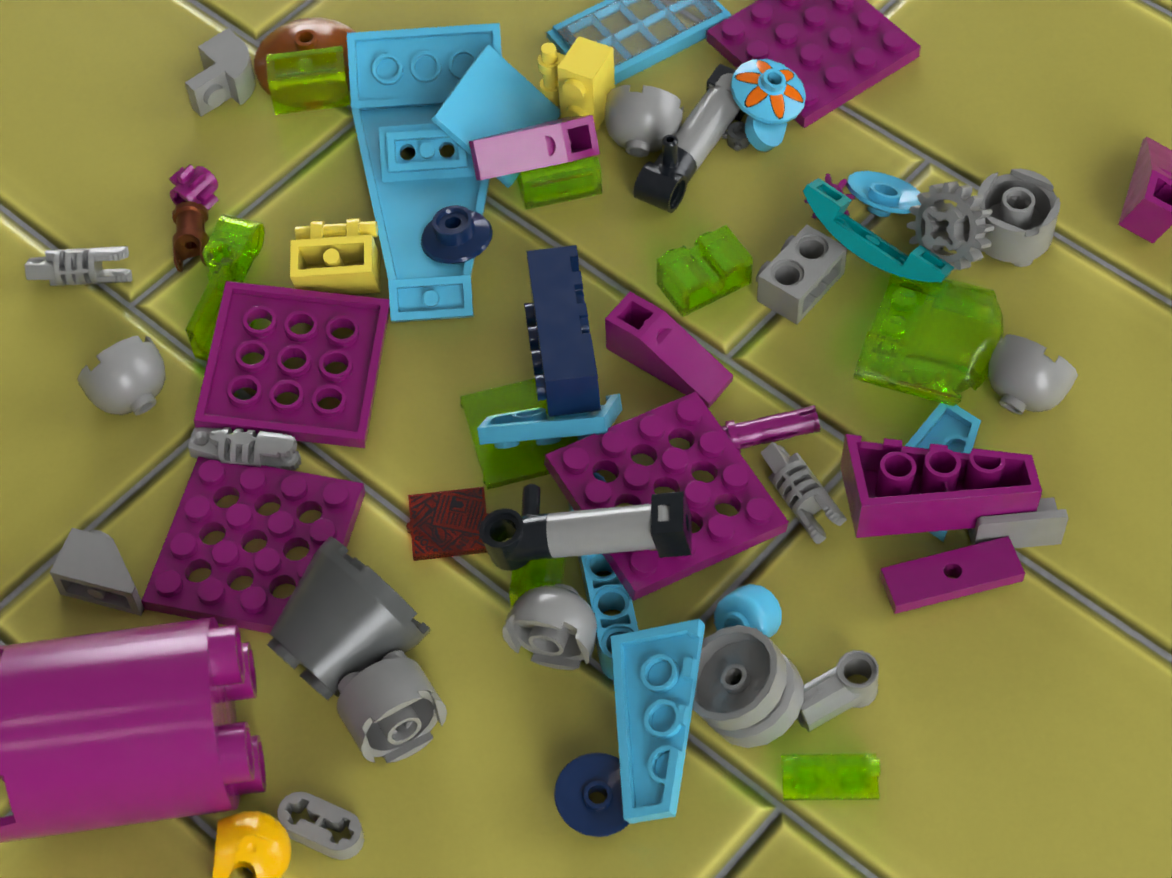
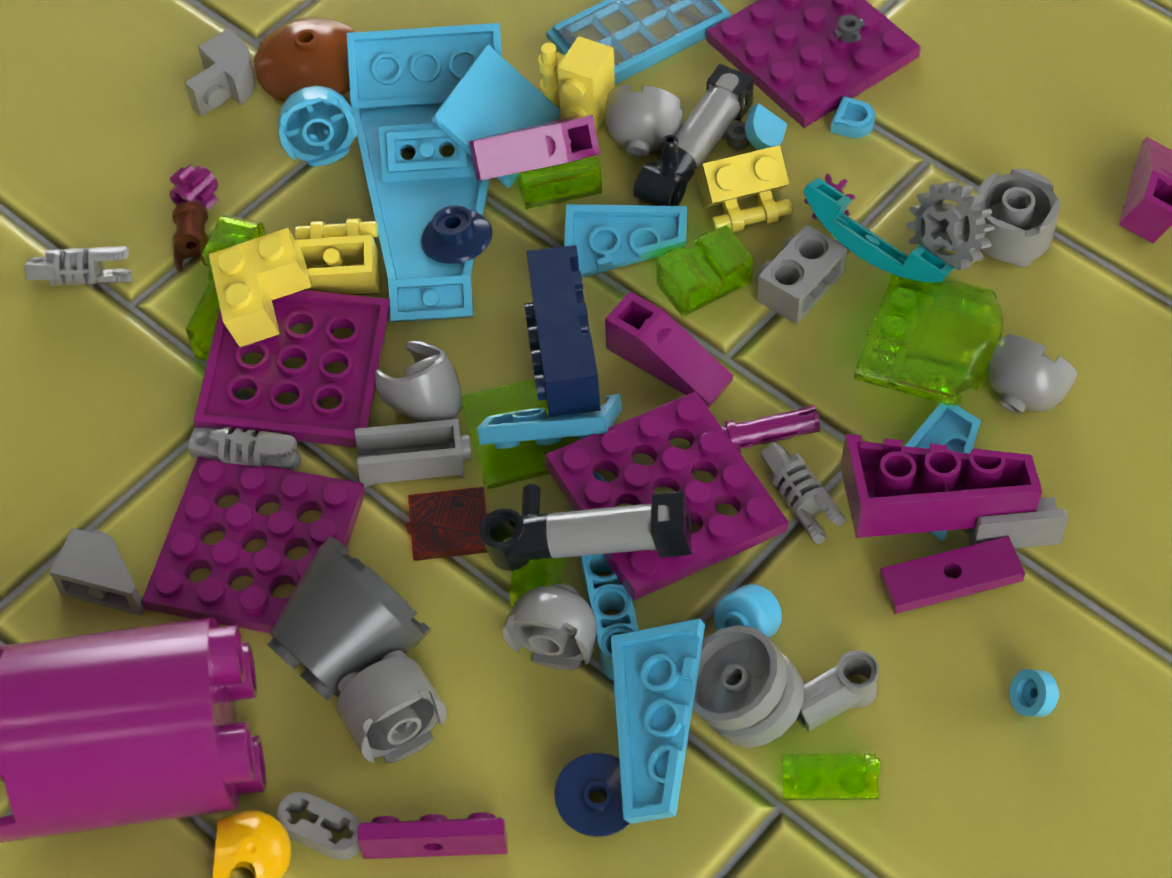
light grey cylinder [77,336,166,415] -> none
clear neon green panel [266,46,351,115] -> none
medium azure dish [730,59,806,124] -> none
medium azure dish [846,171,922,217] -> none
none -> light yellow brick [209,228,311,347]
none -> medium azure cylinder [277,86,357,167]
none -> light grey window [355,419,471,489]
none -> magenta tile [357,812,508,859]
none -> light grey piece [375,341,462,422]
none -> medium azure wing [564,204,687,278]
none -> light yellow brick [694,145,793,233]
none -> medium azure tile [830,96,875,138]
none -> dark grey piece [833,15,865,42]
none -> medium azure tile [1009,669,1059,717]

